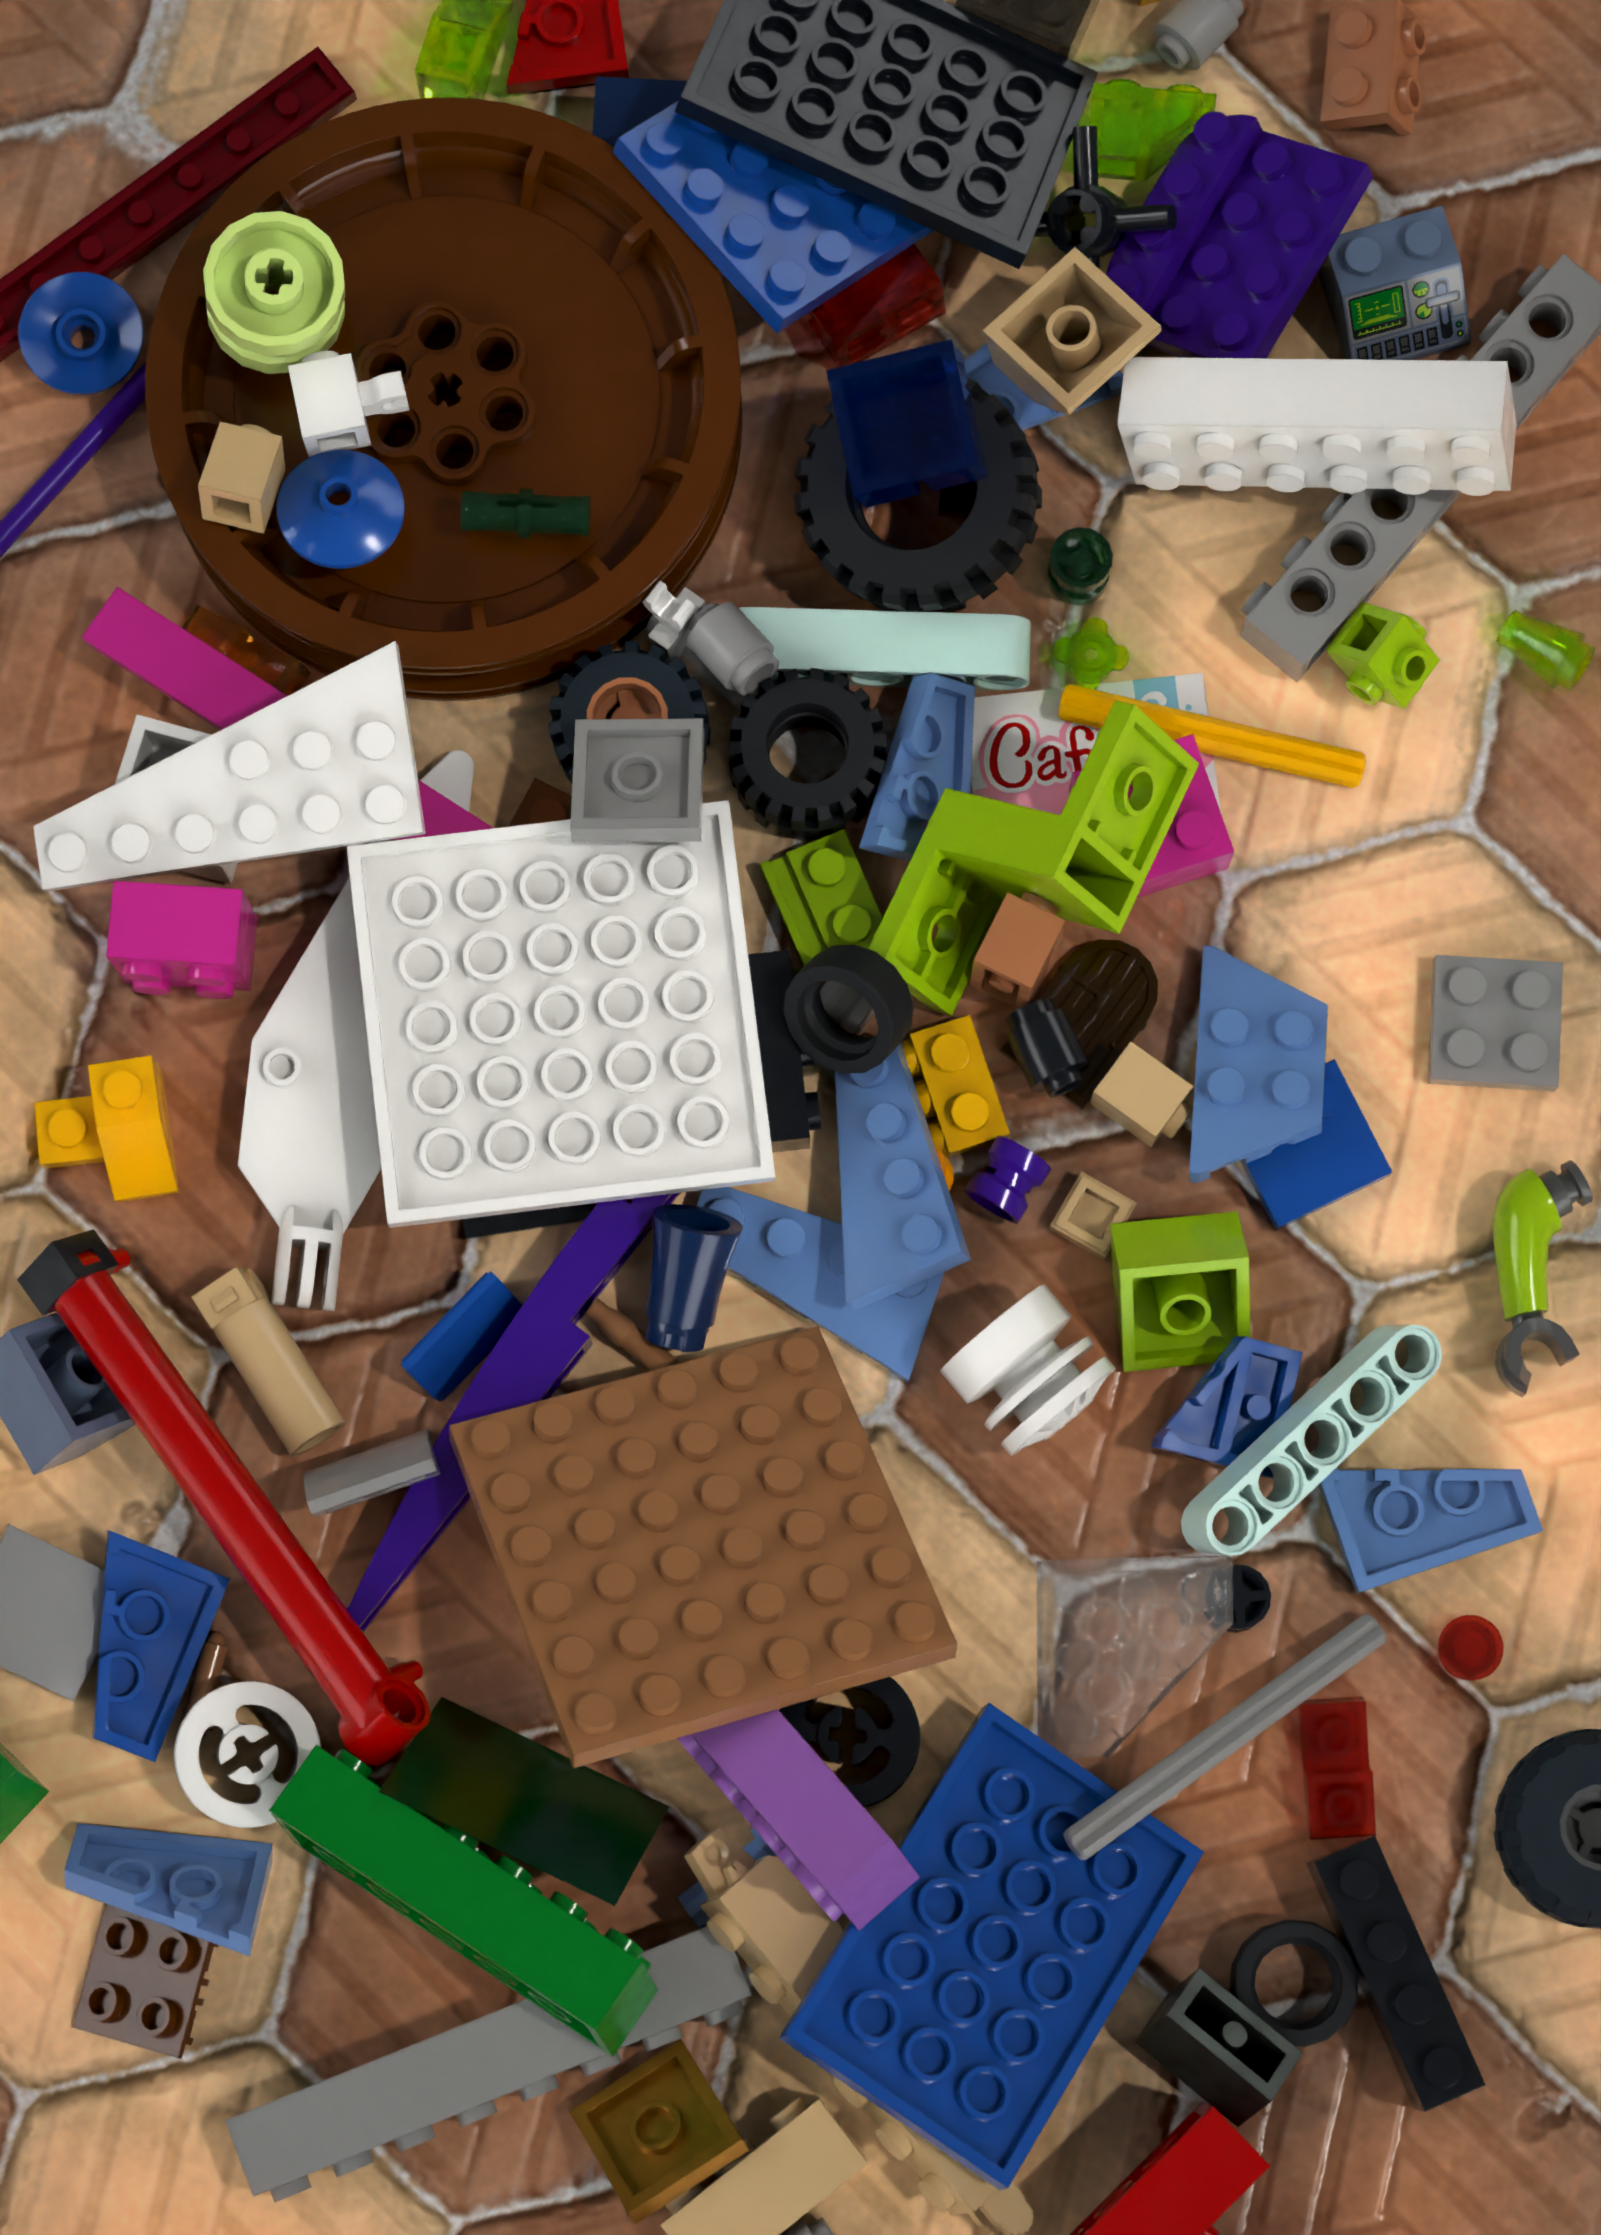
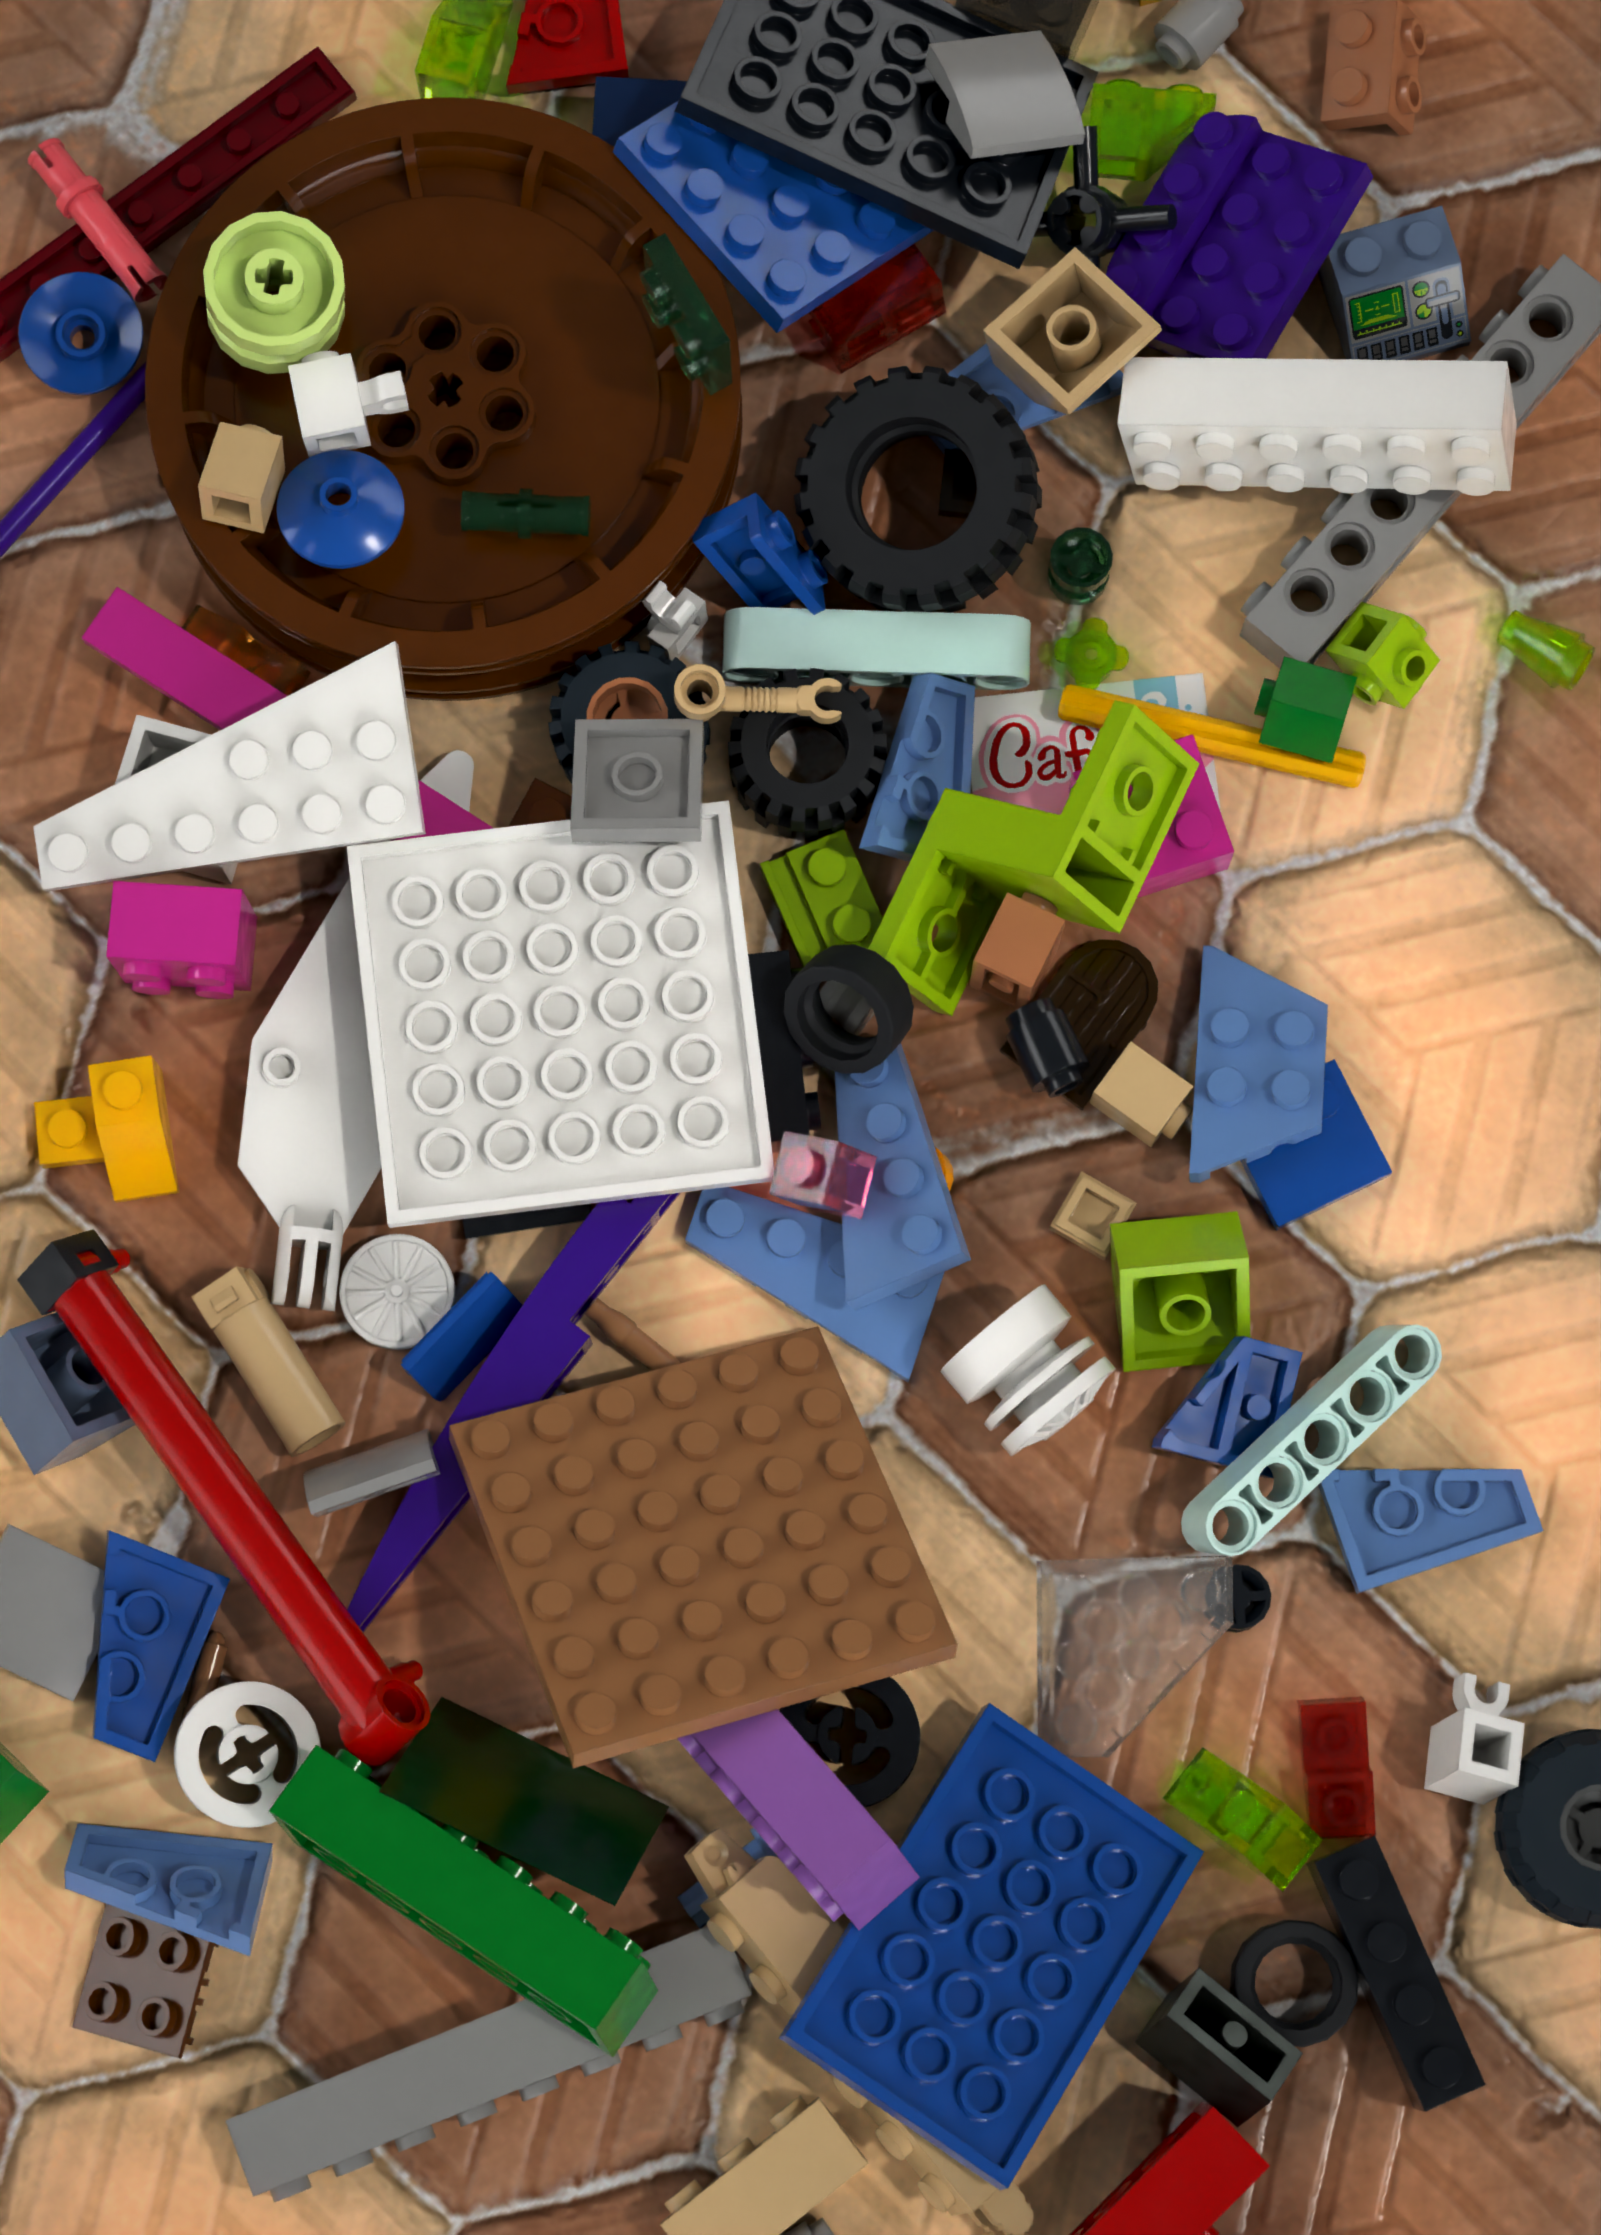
pearl gold plate [569,2039,749,2224] -> none
dark blue plant [645,1204,743,1352] -> none
light grey brick [687,602,779,696] -> none
clear blue piece [826,339,989,508] -> none
yellow plate [901,1015,1010,1158] -> none
dark purple wheel [964,1136,1051,1224] -> none
light grey axle [1063,1614,1386,1860] -> none
light grey plate [1428,955,1563,1092] -> none
clear red plate [1437,1615,1504,1681] -> none
piece [1493,1160,1593,1397] -> none
none -> coral pin [28,138,167,303]
none -> white wheel [339,1234,456,1350]
none -> clear green plate [639,233,732,396]
none -> tan brick [674,664,842,724]
none -> blue bracket [692,492,828,615]
none -> clear pink brick [769,1131,877,1219]
none -> light grey slope [925,30,1086,159]
none -> clear neon green slope [1163,1747,1323,1892]
none -> green brick [1254,656,1357,763]
none -> white brick [1424,1672,1525,1805]

